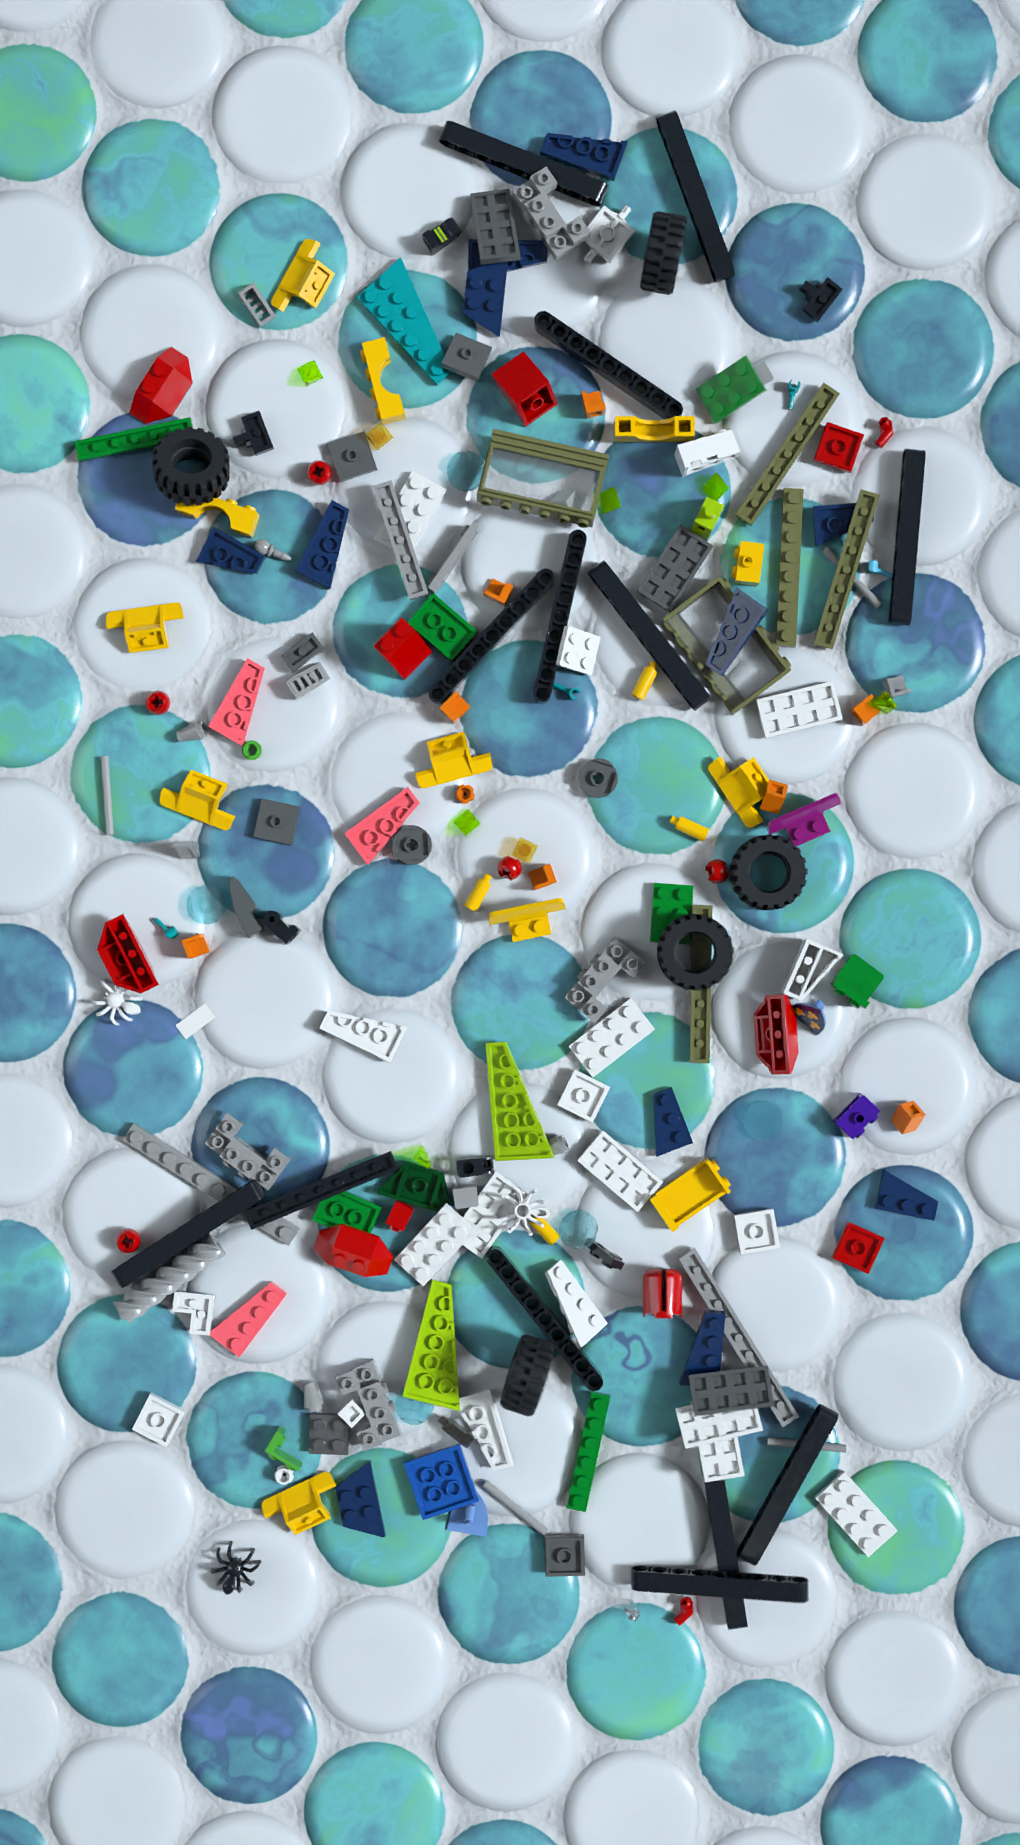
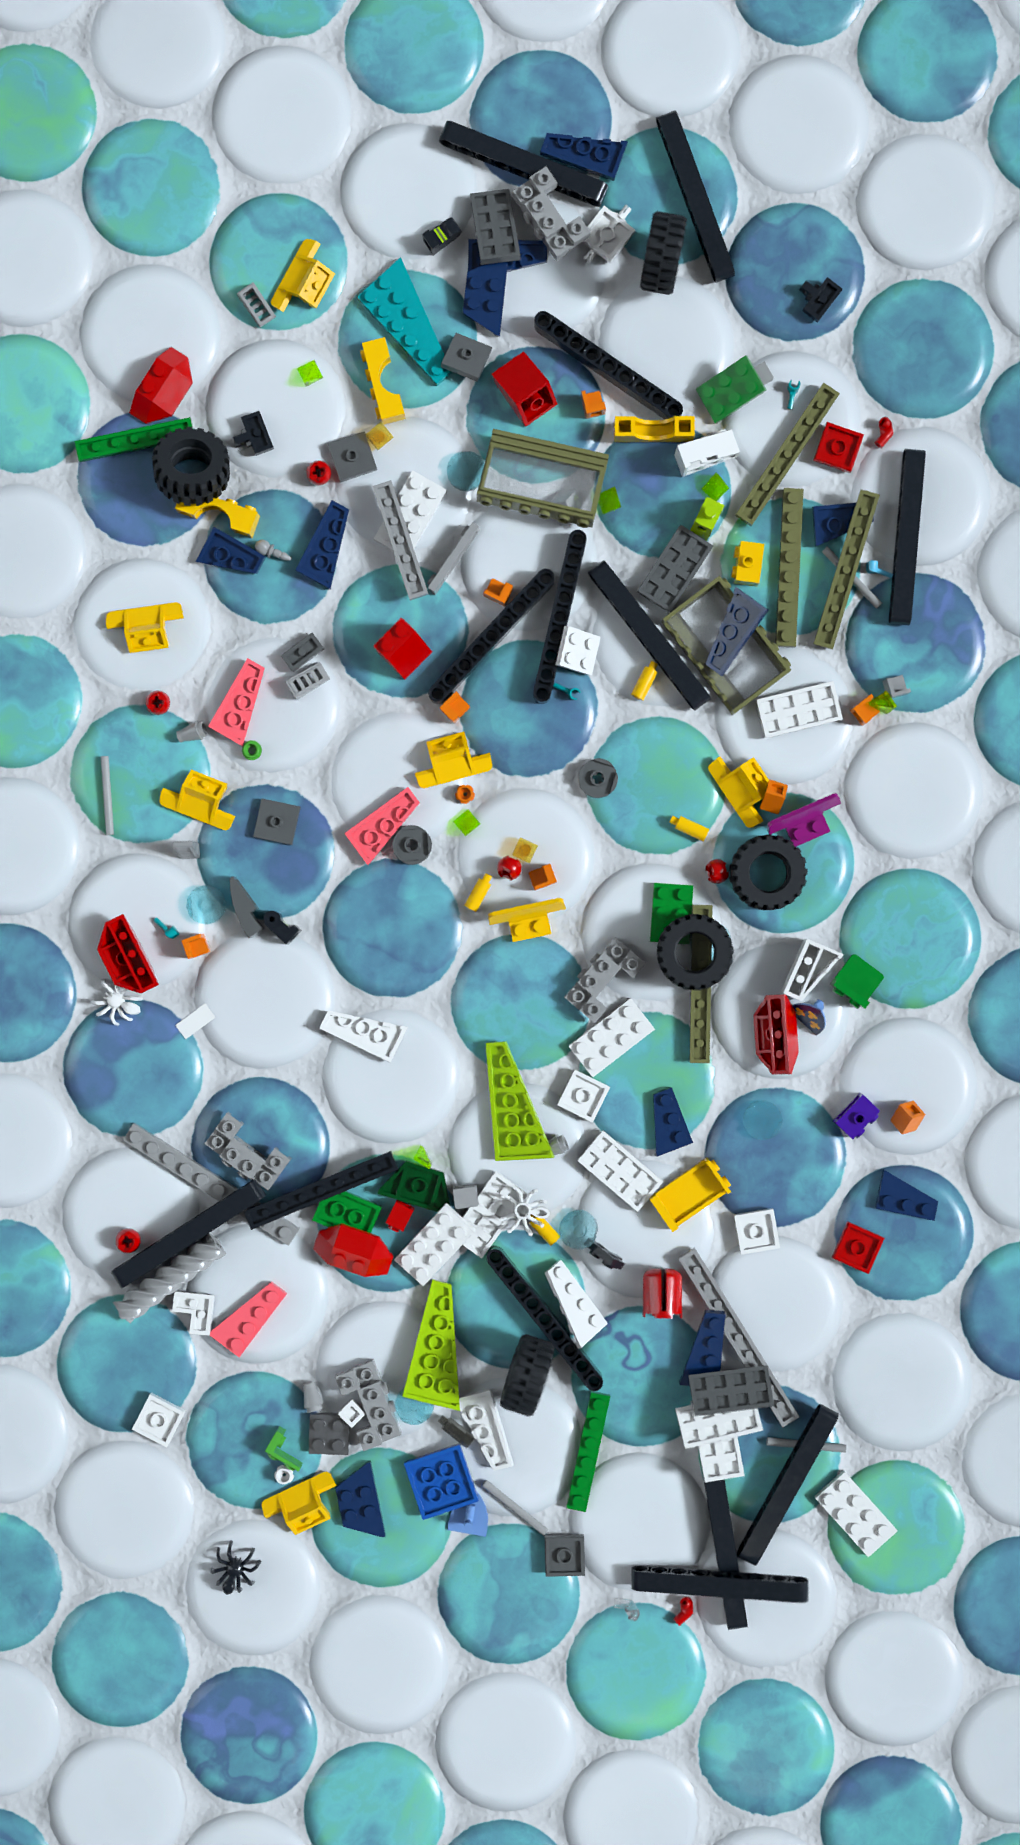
green plate [407,593,478,662] -> none
black leg [456,1156,494,1178] -> none

